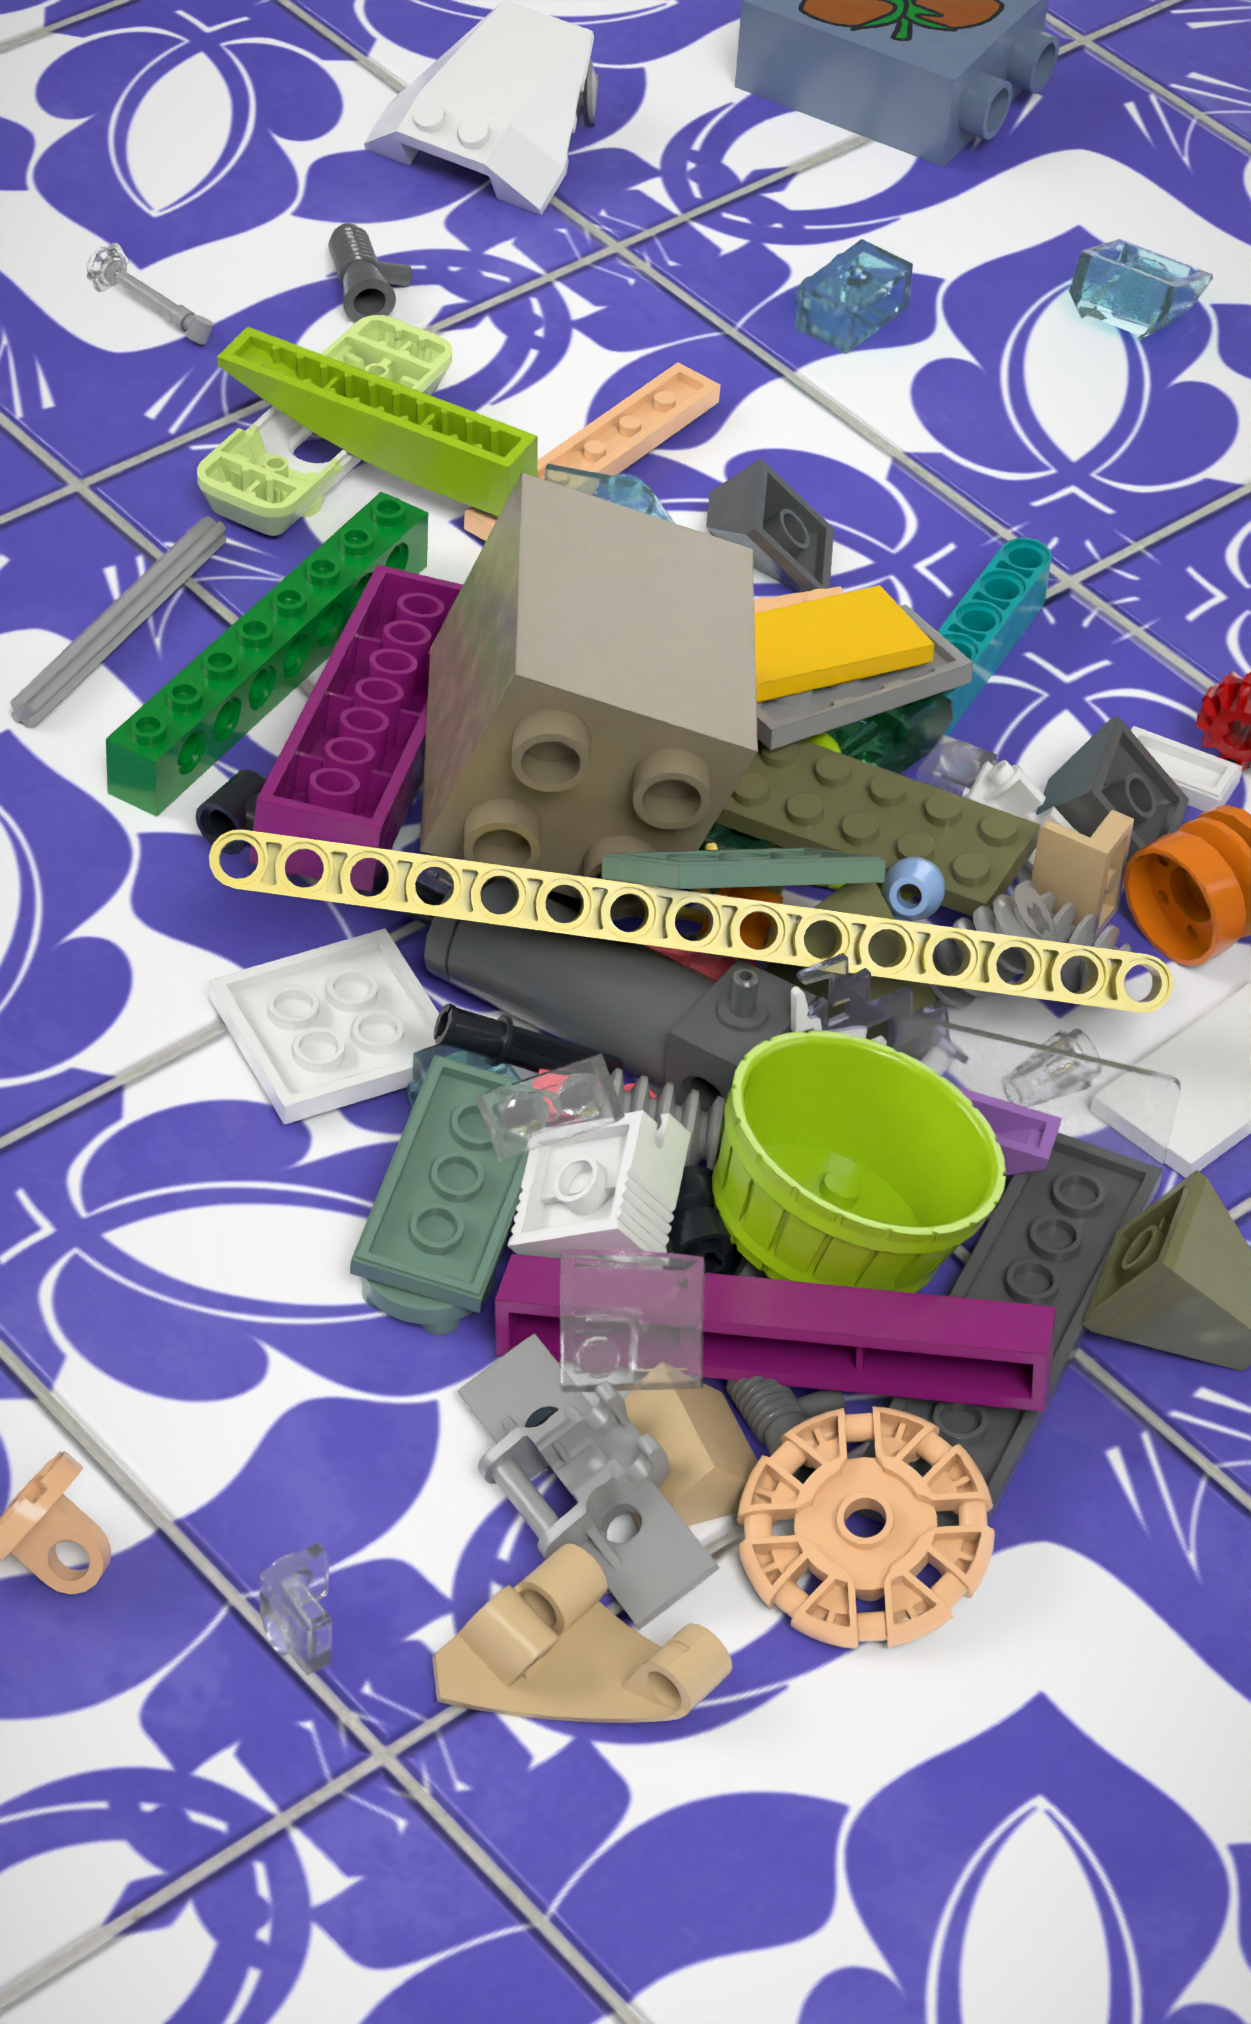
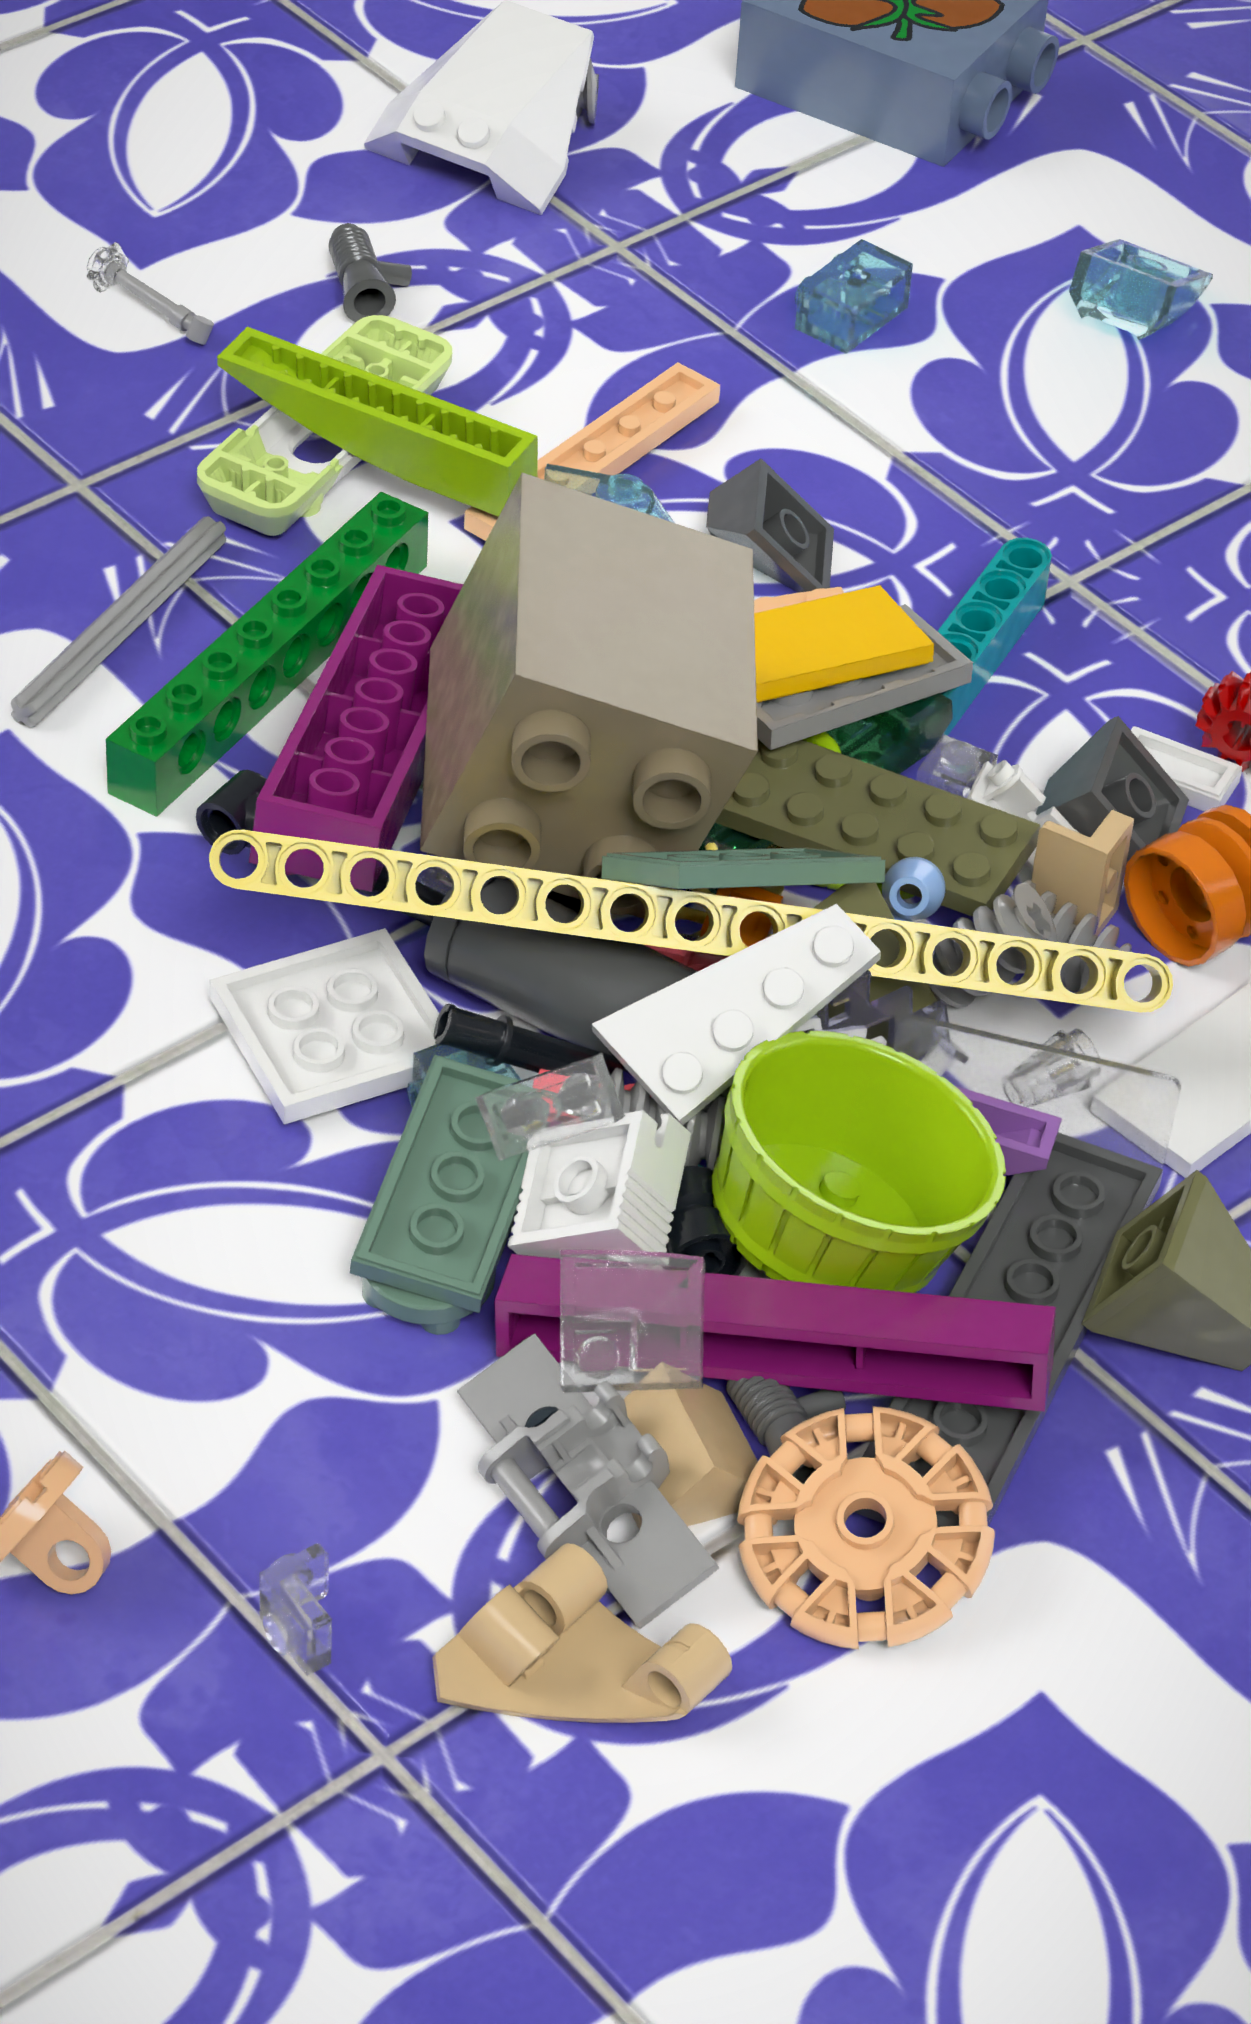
none -> white wing [592,904,881,1125]

